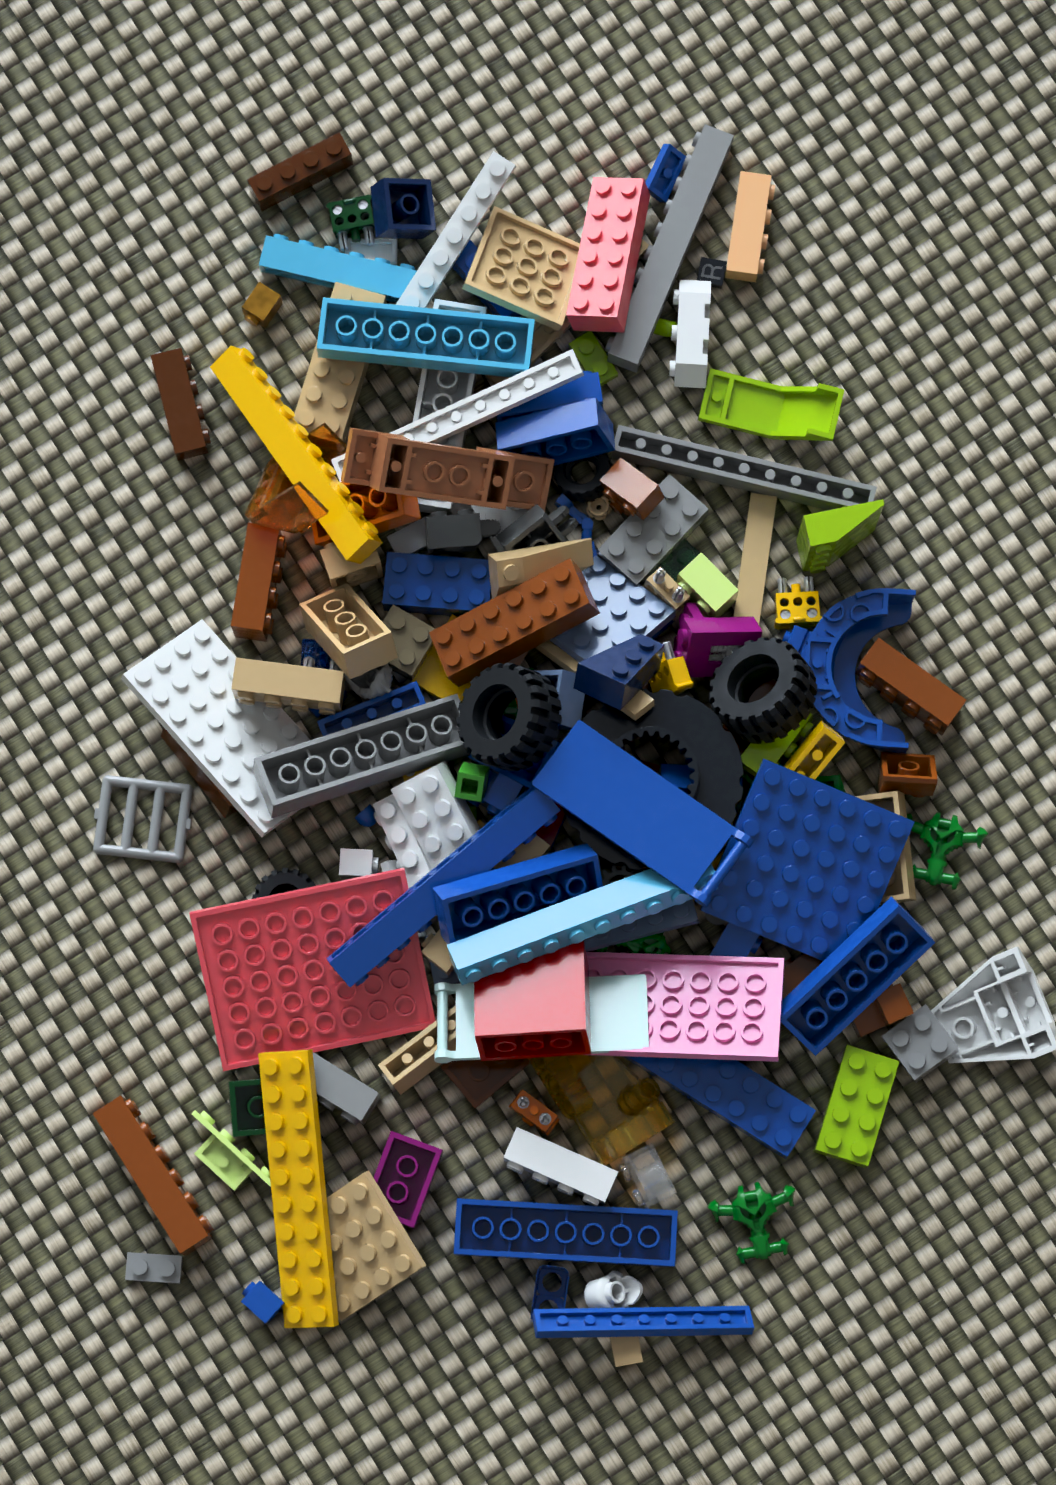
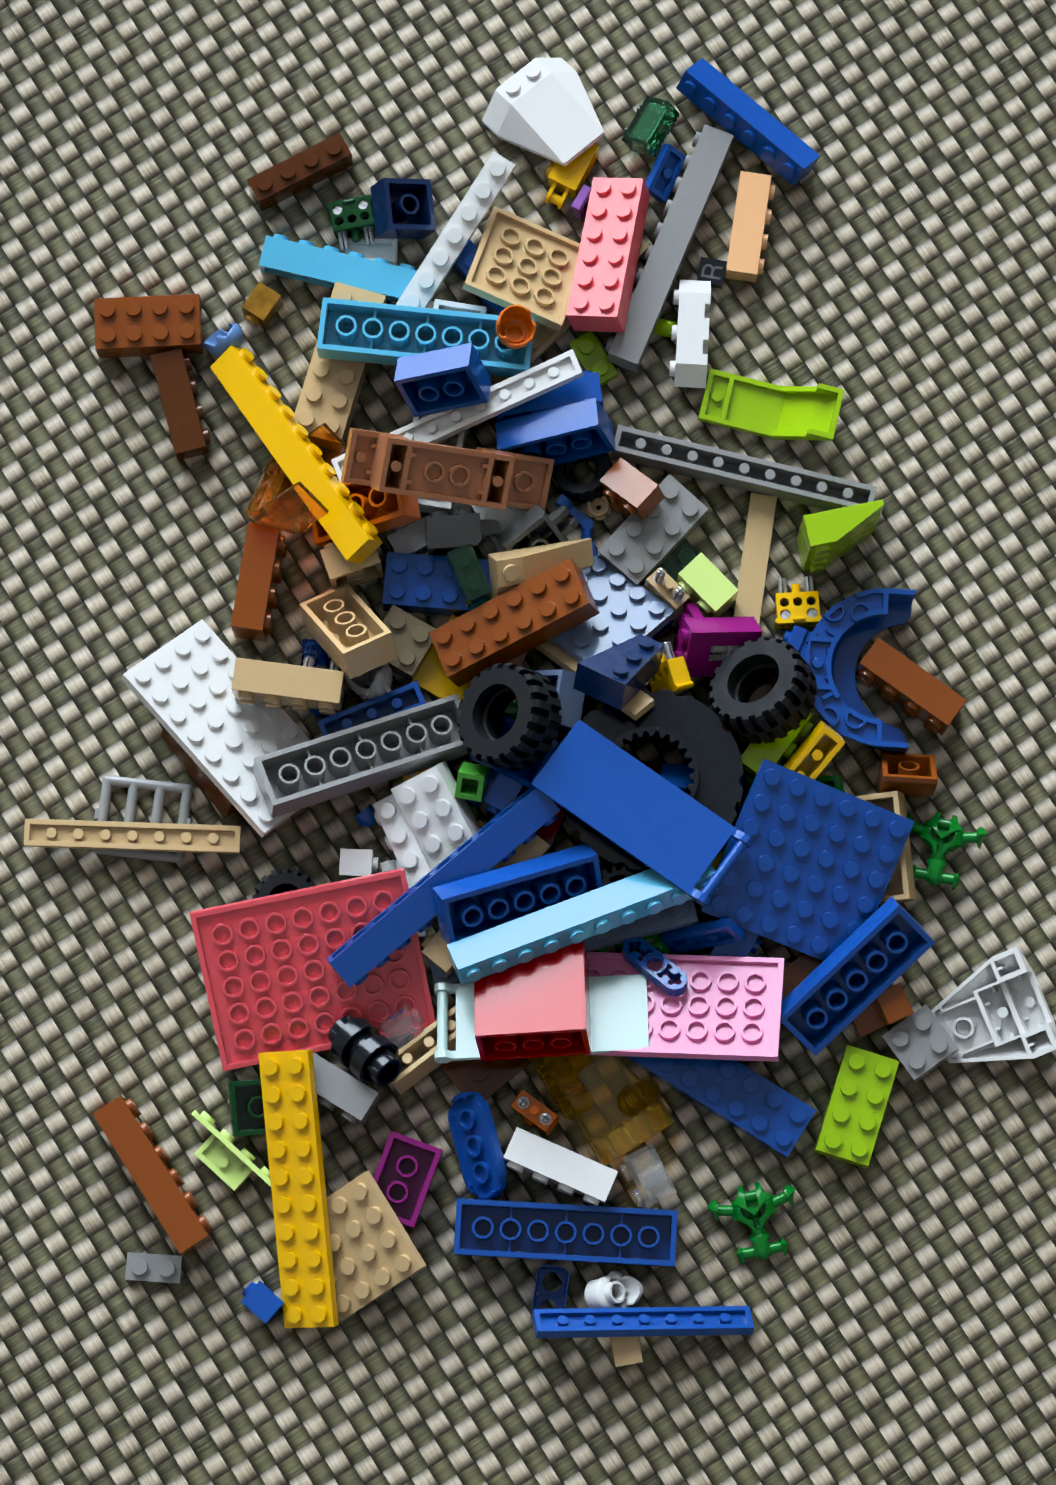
none -> tan plate [23,819,242,854]
none -> dark orange brick [94,294,204,358]
none -> medium blue hair [202,323,244,358]
none -> black piece [328,1016,402,1087]
none -> clear brick [381,1005,425,1050]
none -> blue brick [394,343,492,417]
none -> clear green brick [447,544,492,608]
none -> blue tile [448,1091,507,1200]
none -> white wedge [482,58,605,166]
none -> orange hair [495,305,536,349]
none -> yellow brick [544,144,599,210]
none -> medium lavender tile [571,185,591,220]
none -> clear green brick [621,96,679,157]
none -> blue beam [622,937,687,996]
none -> blue plate [660,917,744,954]
none -> blue brick [676,58,820,186]

